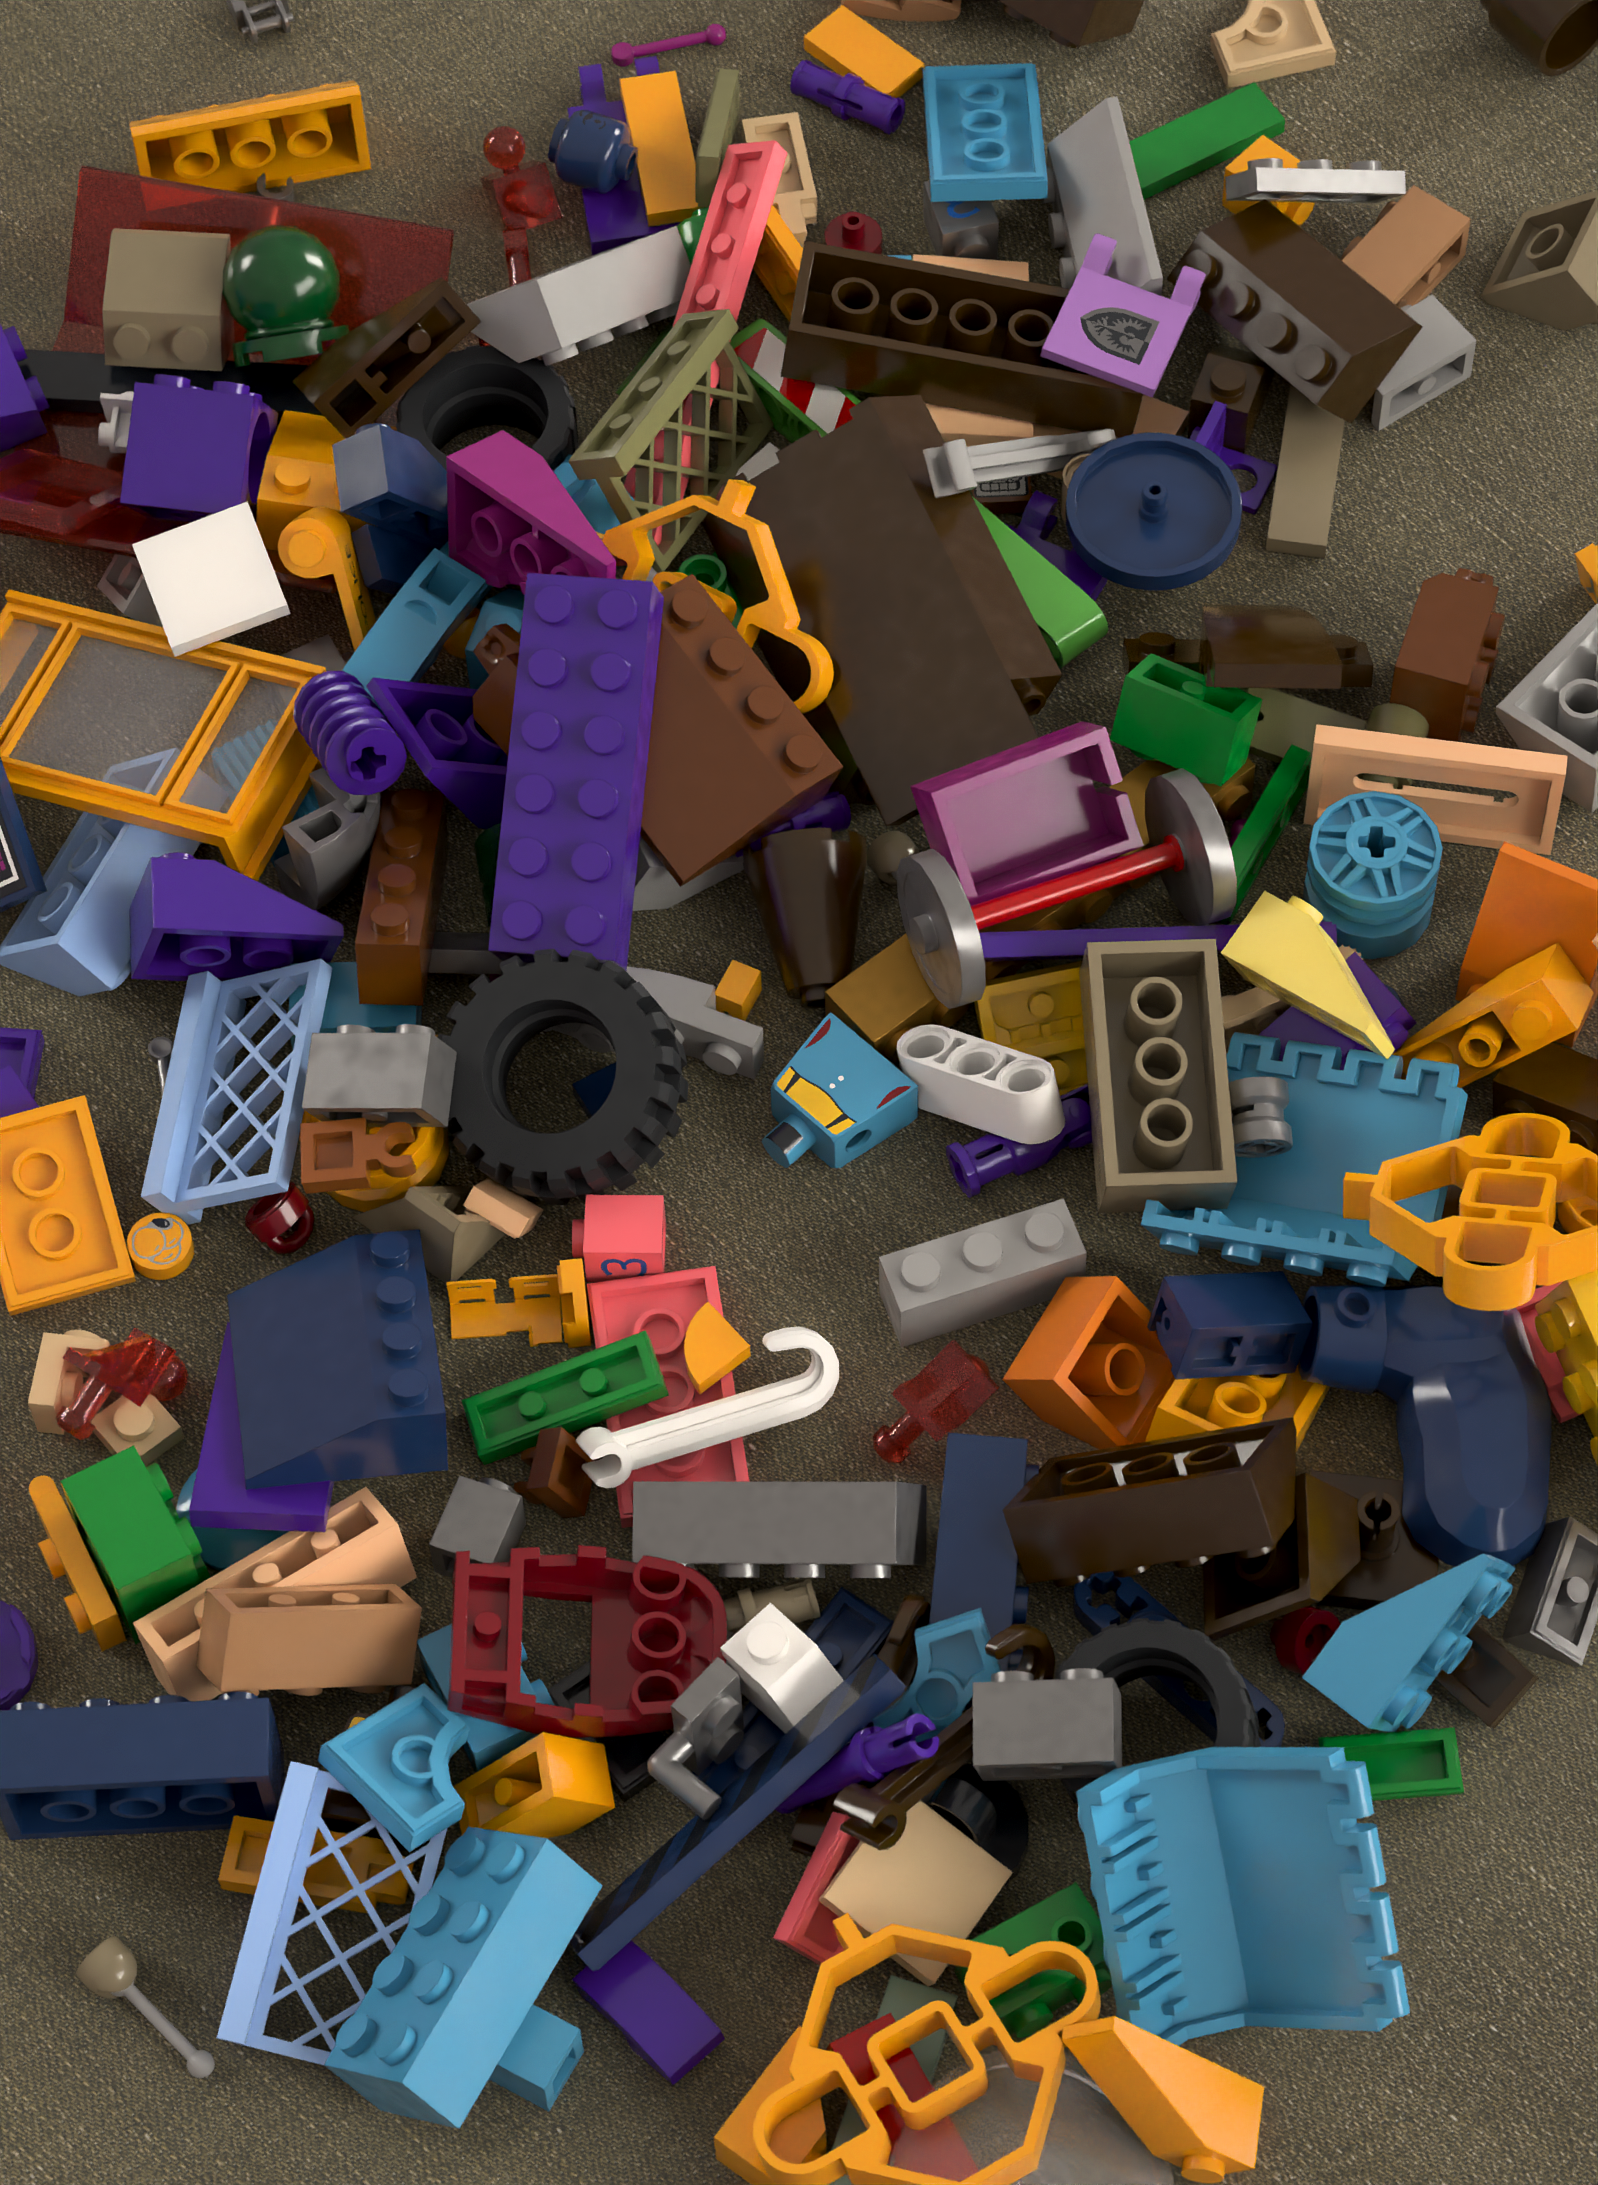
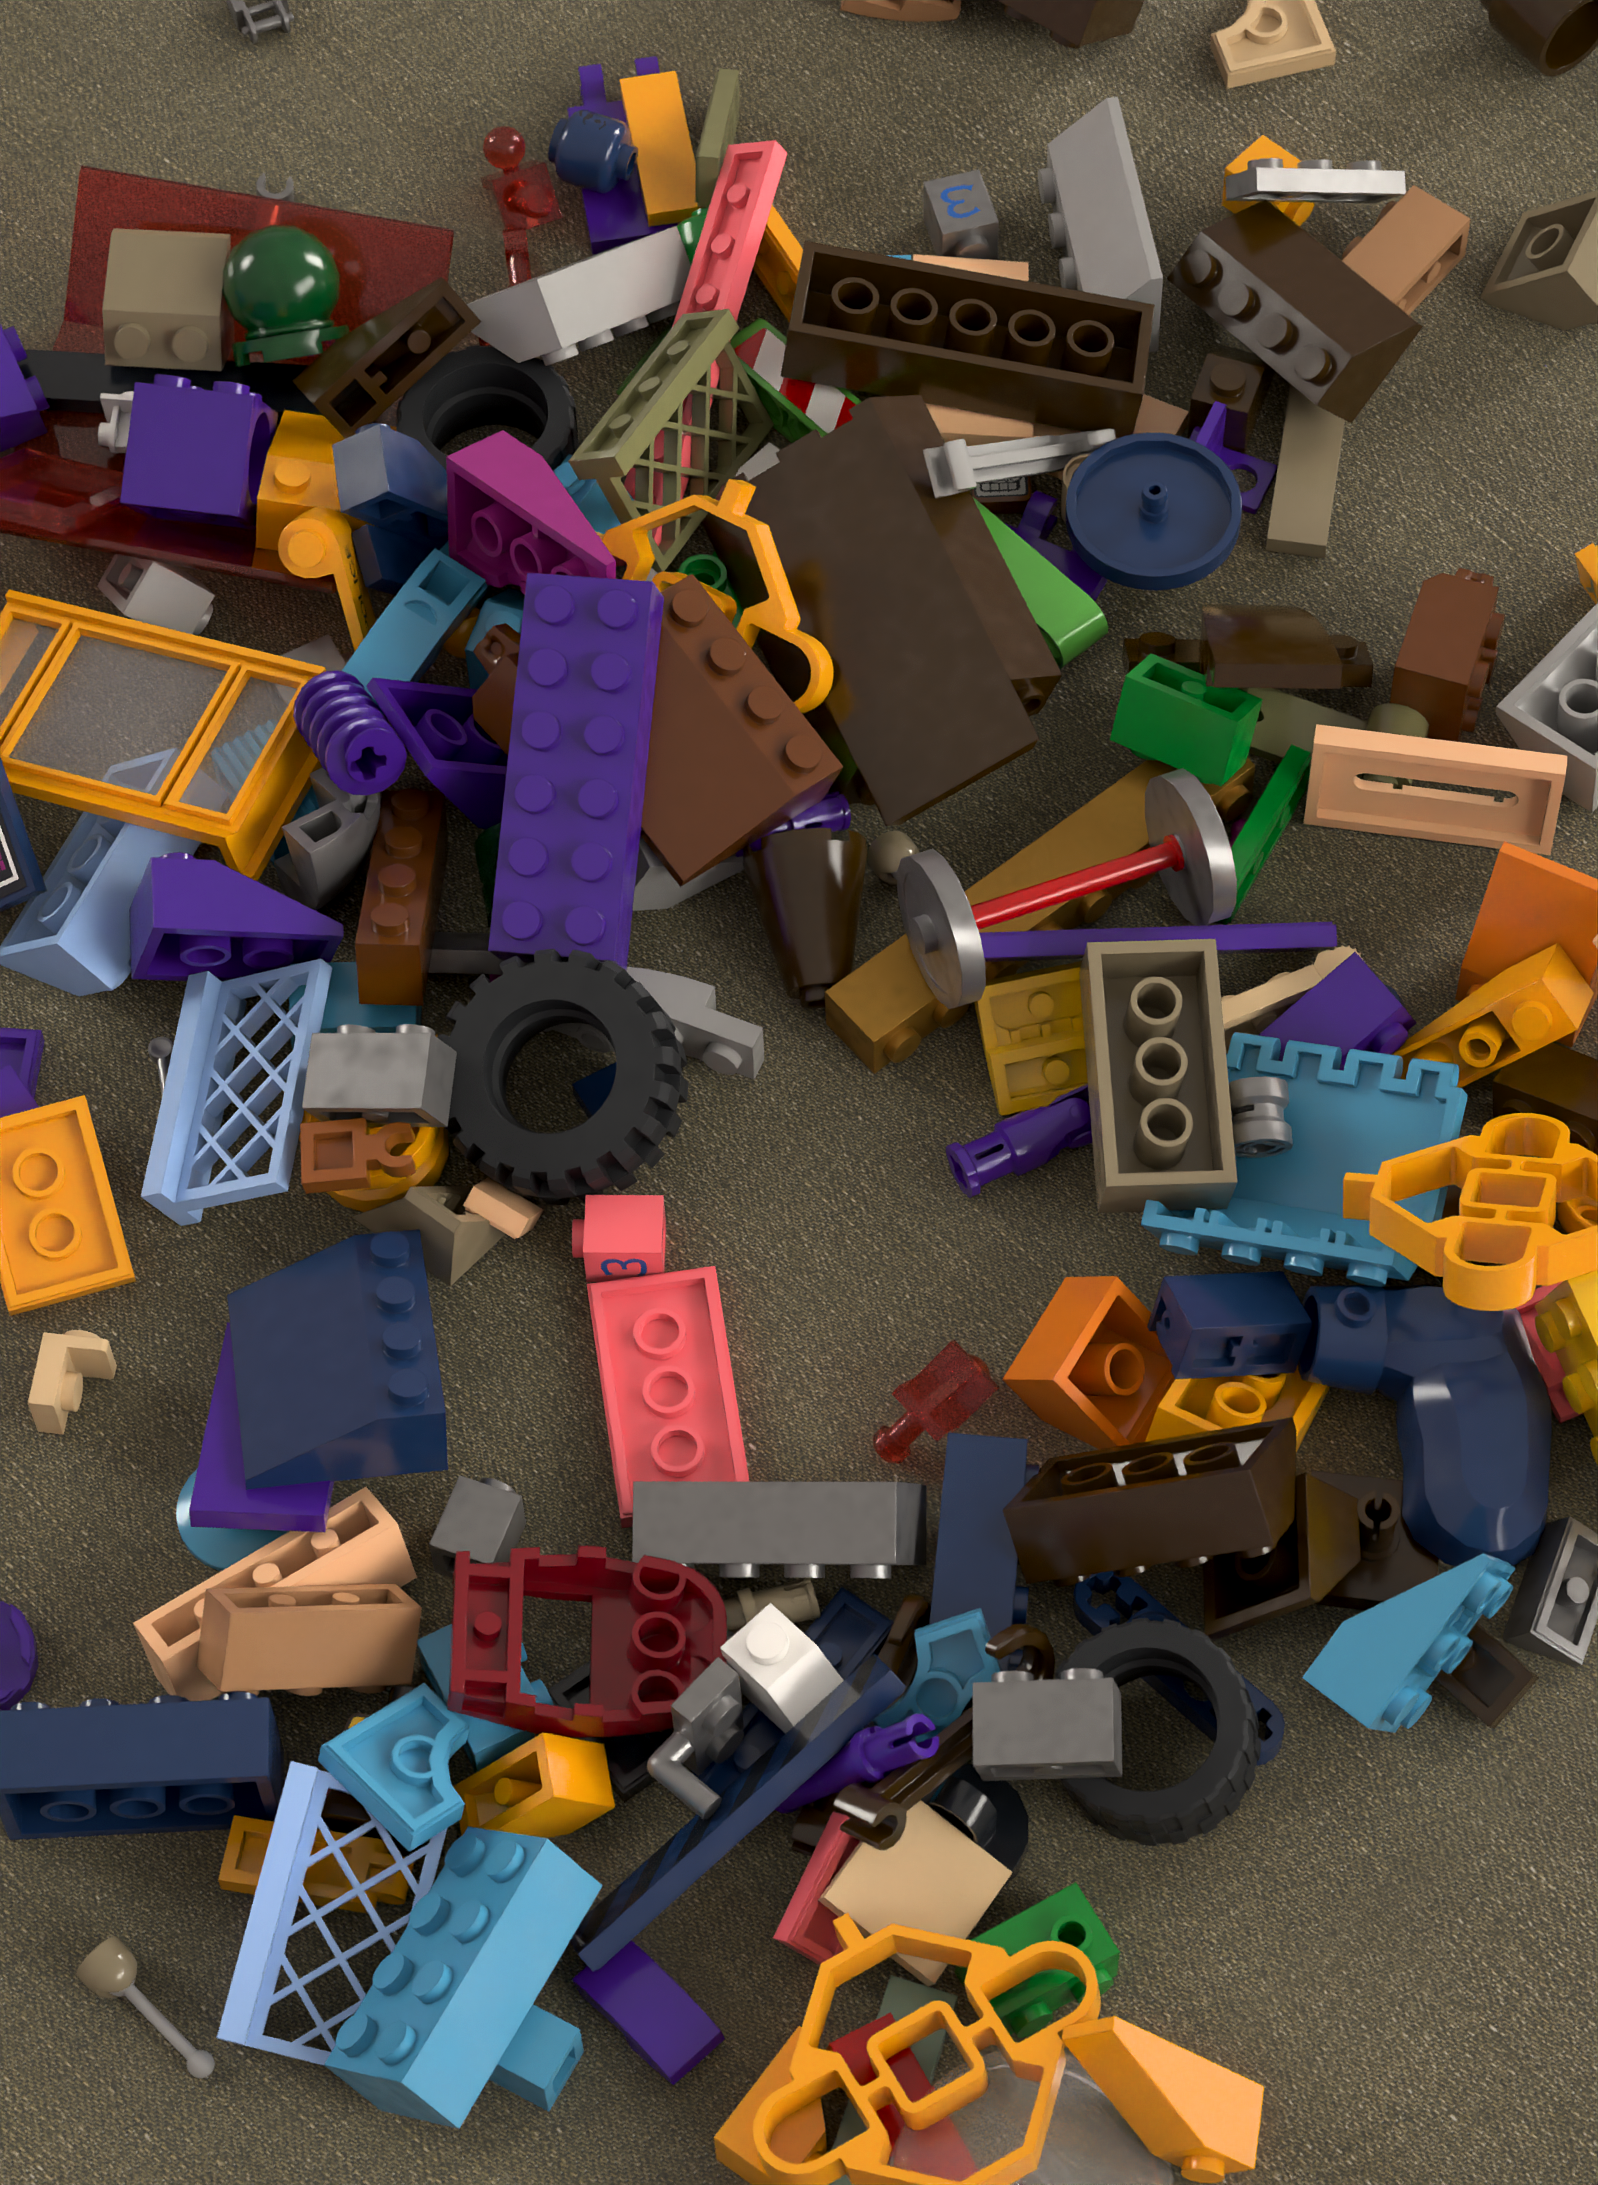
light orange hinge [29,1475,126,1651] -> none
clear red piece [55,1327,188,1440] -> none
green brick [60,1445,210,1645] -> none
tan plate [89,1382,184,1467] -> none
light orange tile [127,1212,194,1280] -> none
light orange slope [129,80,371,211] -> none
white tile [132,502,291,657] -> none
dark red tile [245,1182,315,1255] -> none
light orange piece [446,1274,563,1347] -> none
green tile [461,1330,669,1465] -> none
reddish brown tile [513,1427,598,1518] -> none
light orange tile [557,1258,591,1348] -> none
white piece [576,1326,839,1488] -> none
magenta hinge [611,23,726,67] -> none
light orange tile [684,1302,751,1394] -> none
light orange piece [715,960,762,1021] -> none
tan hinge [742,112,817,248] -> none
dark azure torso [762,1012,918,1168] -> none
dark purple pin [790,59,906,134] -> none
light orange tile [804,5,924,98] -> none
dark red tile [825,211,882,255] -> none
light grey brick [879,1198,1087,1348] -> none
white beam [896,1024,1065,1144] -> none
piece [910,721,1144,906] -> none
dark azure tile [923,63,1048,202] -> none
medium lavender flag [1041,233,1206,398] -> none
dark azure hinge [1076,1747,1410,2046] -> none
green tile [1129,82,1285,200] -> none
light yellow slope [1221,891,1395,1060] -> none
dark red tile [1270,1606,1341,1675] -> none
dark azure wheel [1302,791,1443,960] -> none
green tile [1318,1727,1464,1801] -> none
light grey slope [1371,294,1476,431] -> none

